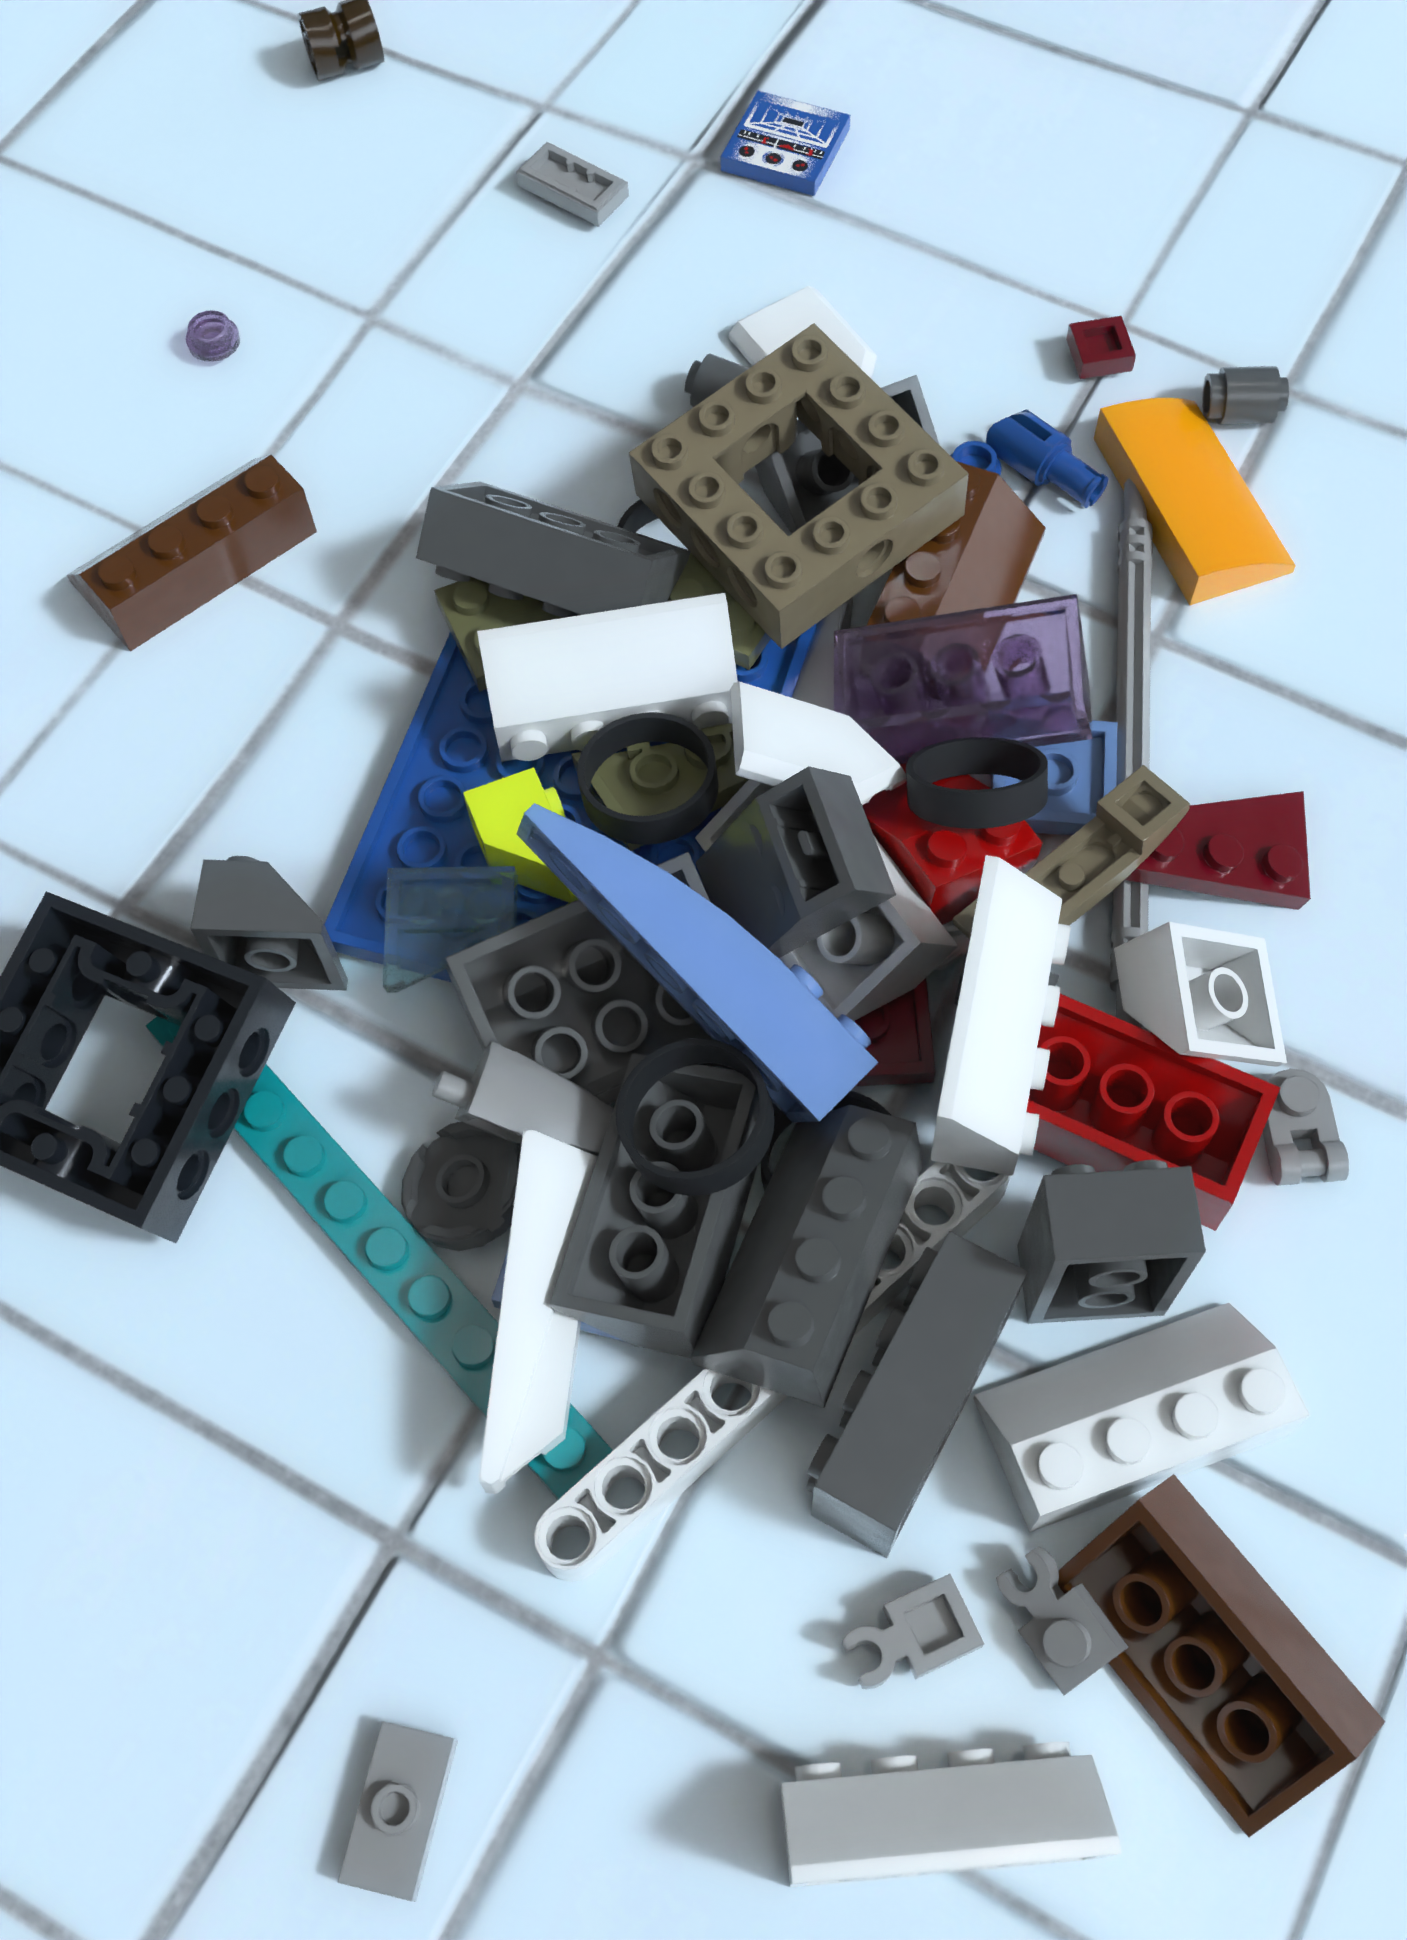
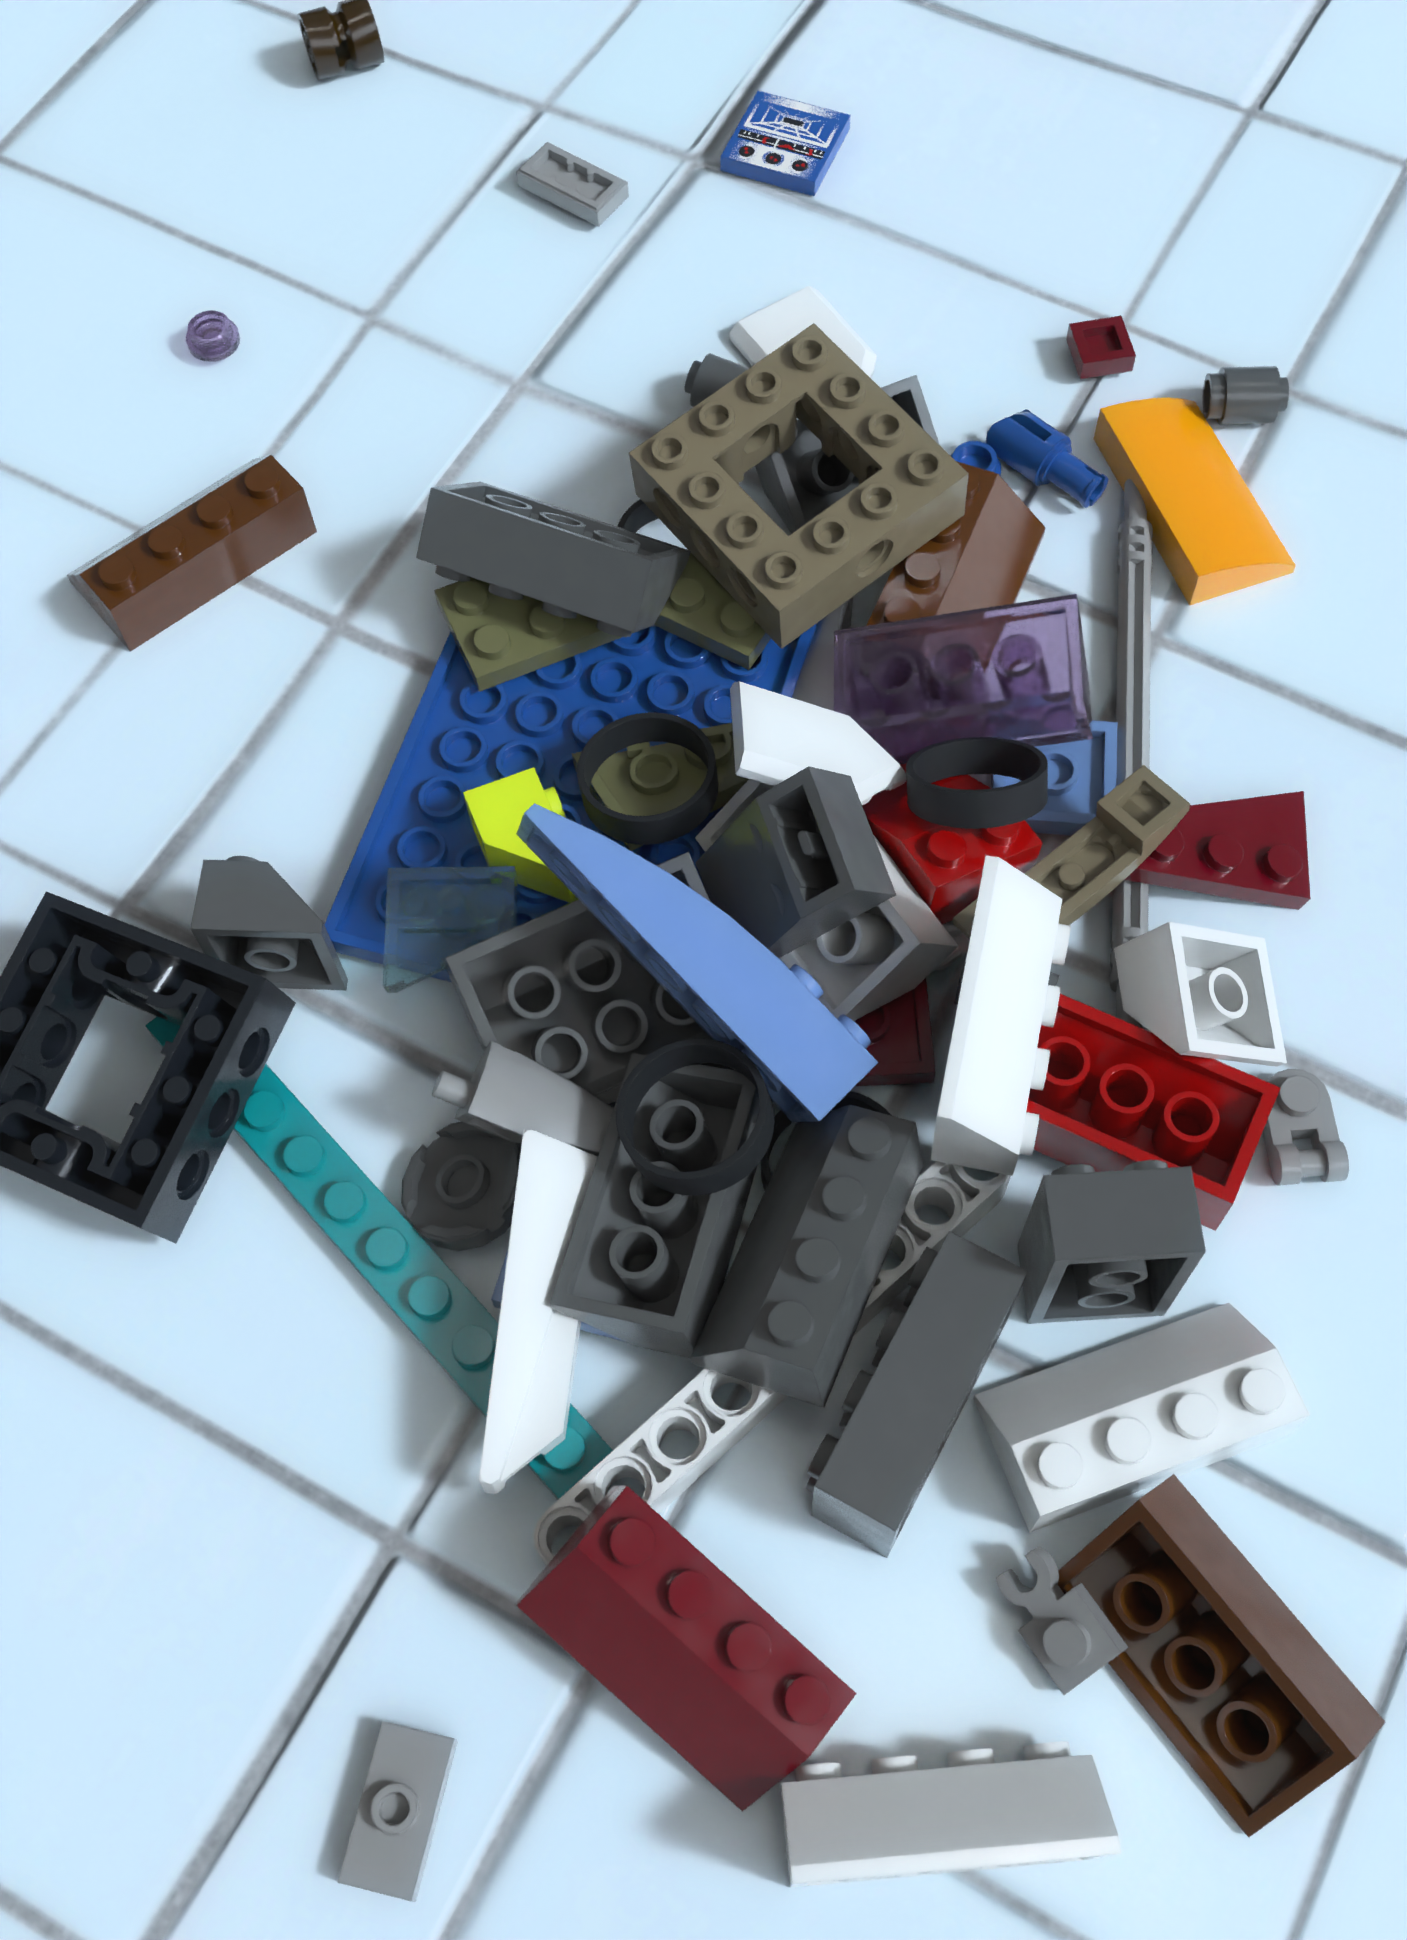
white slope [477,593,738,762] -> none
light grey plate [842,1573,984,1689] -> none
none -> dark red slope [514,1485,857,1811]

